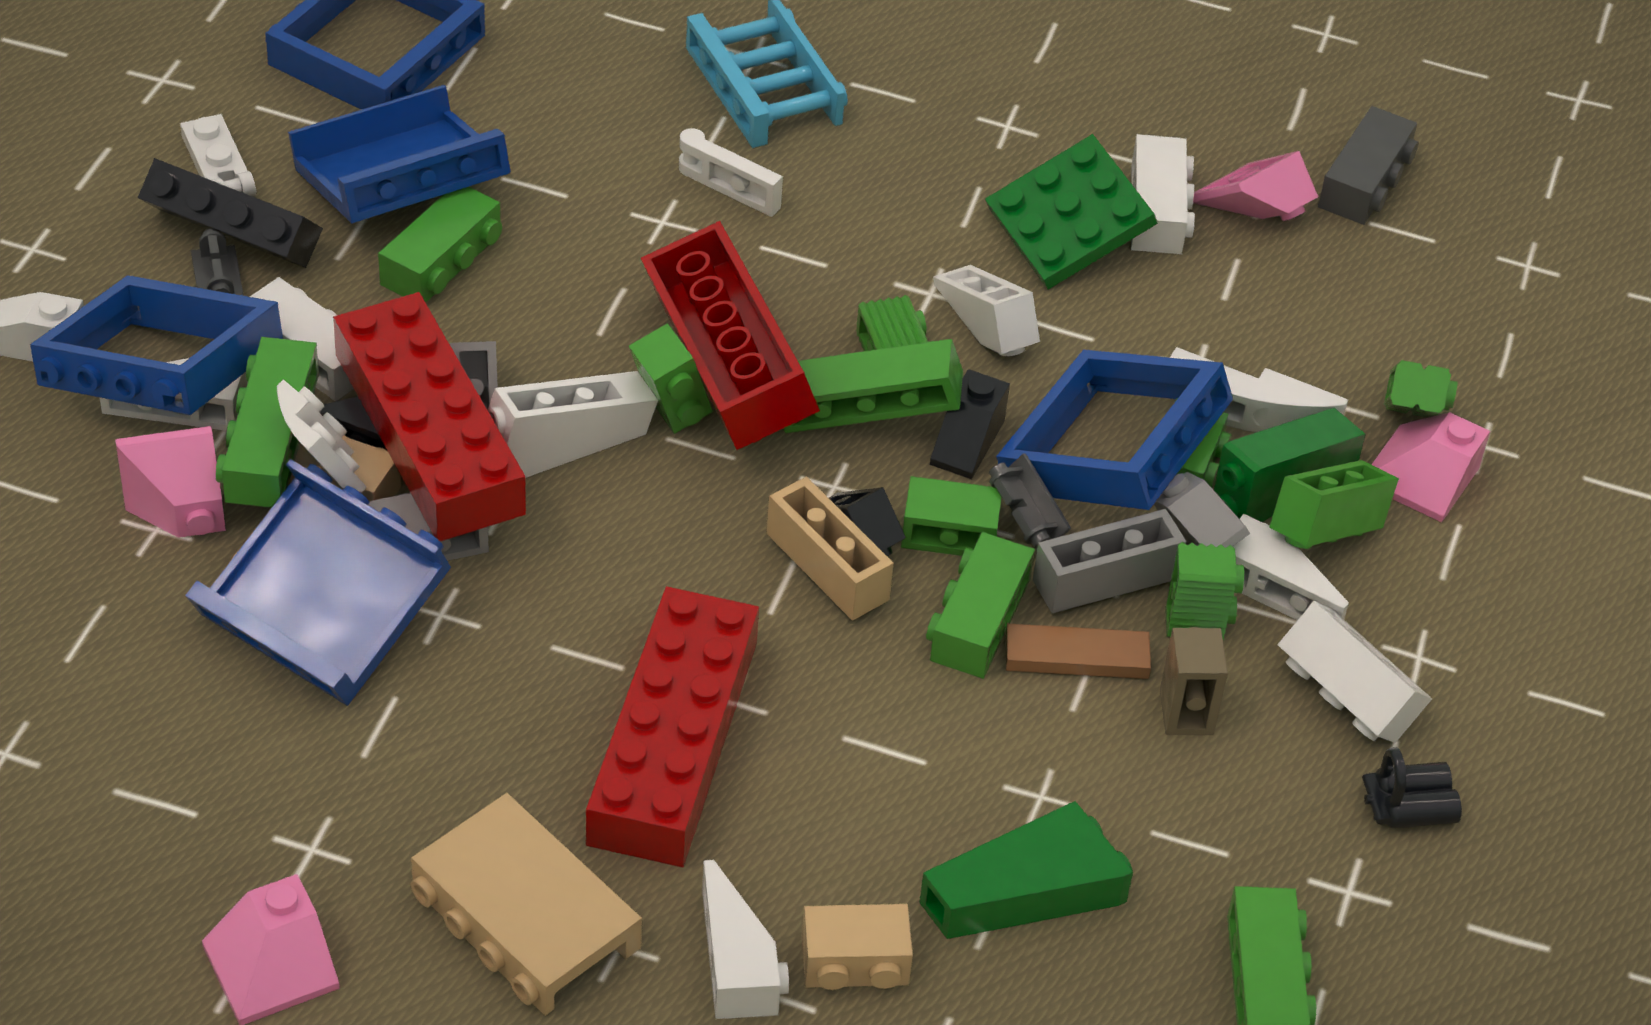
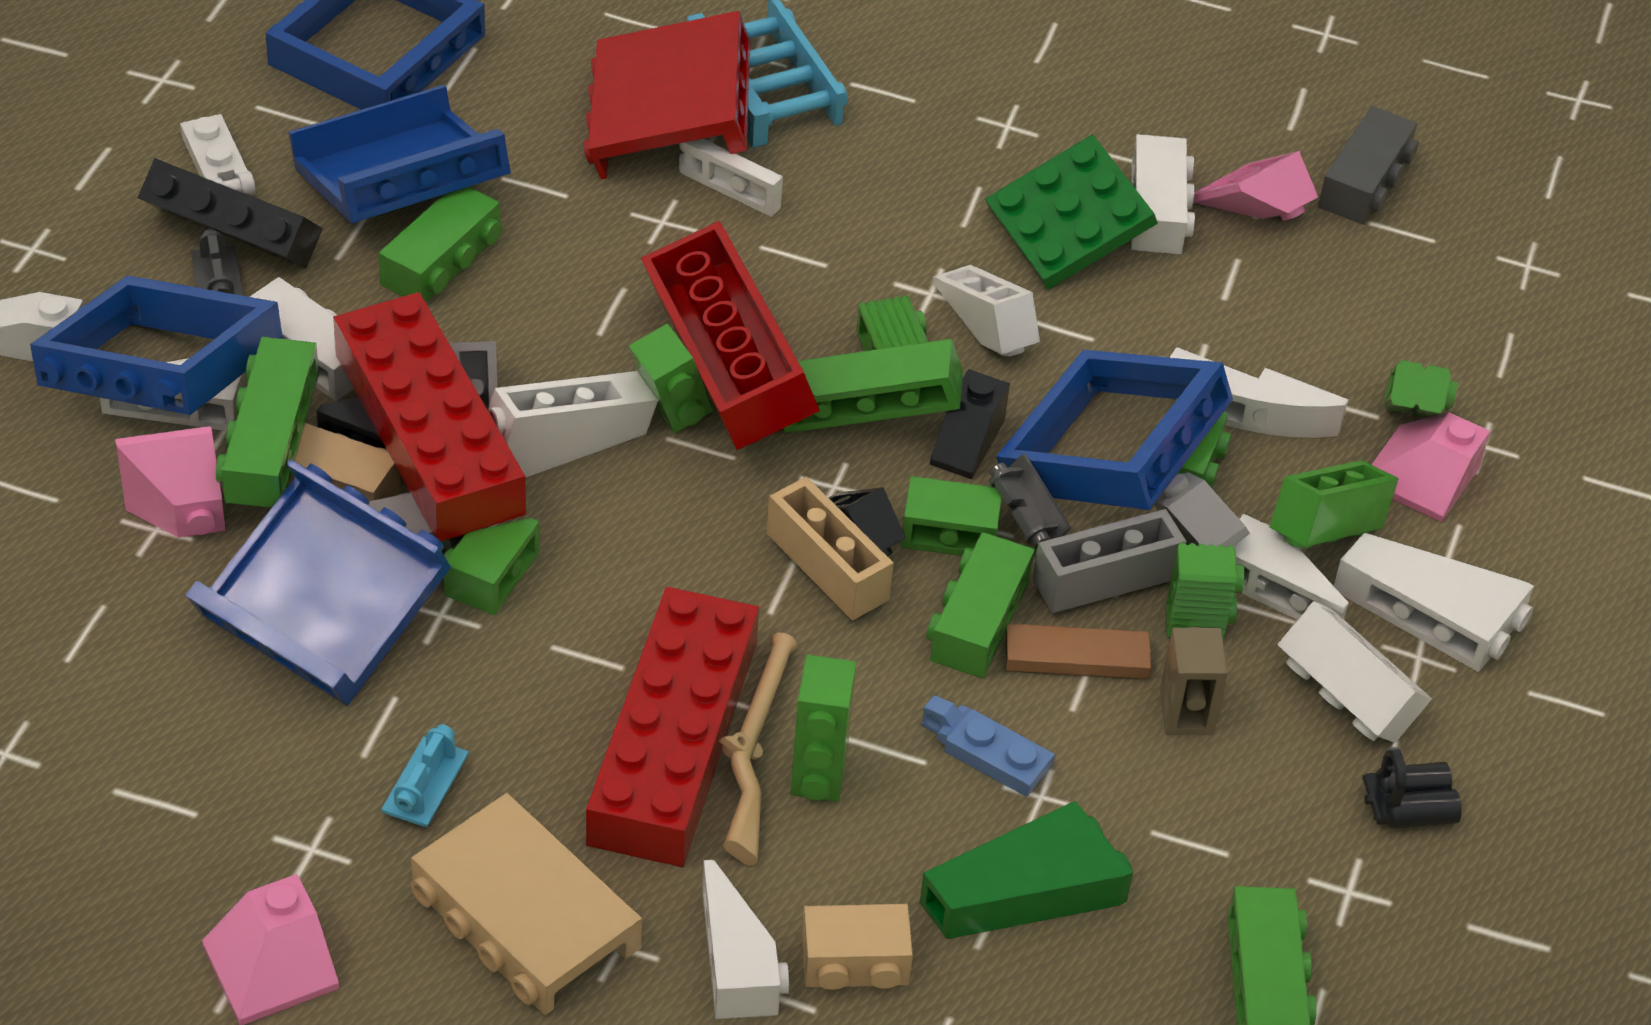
white slope [277,380,367,493] -> none
green slope [1214,408,1366,522] -> none
none -> medium azure hinge [381,724,469,828]
none -> bright green slope [444,518,540,616]
none -> red panel [584,11,751,180]
none -> tan piece [719,633,798,866]
none -> bright green brick [790,654,857,802]
none -> medium blue hinge [921,695,1055,797]
none -> white slope [1334,533,1534,672]

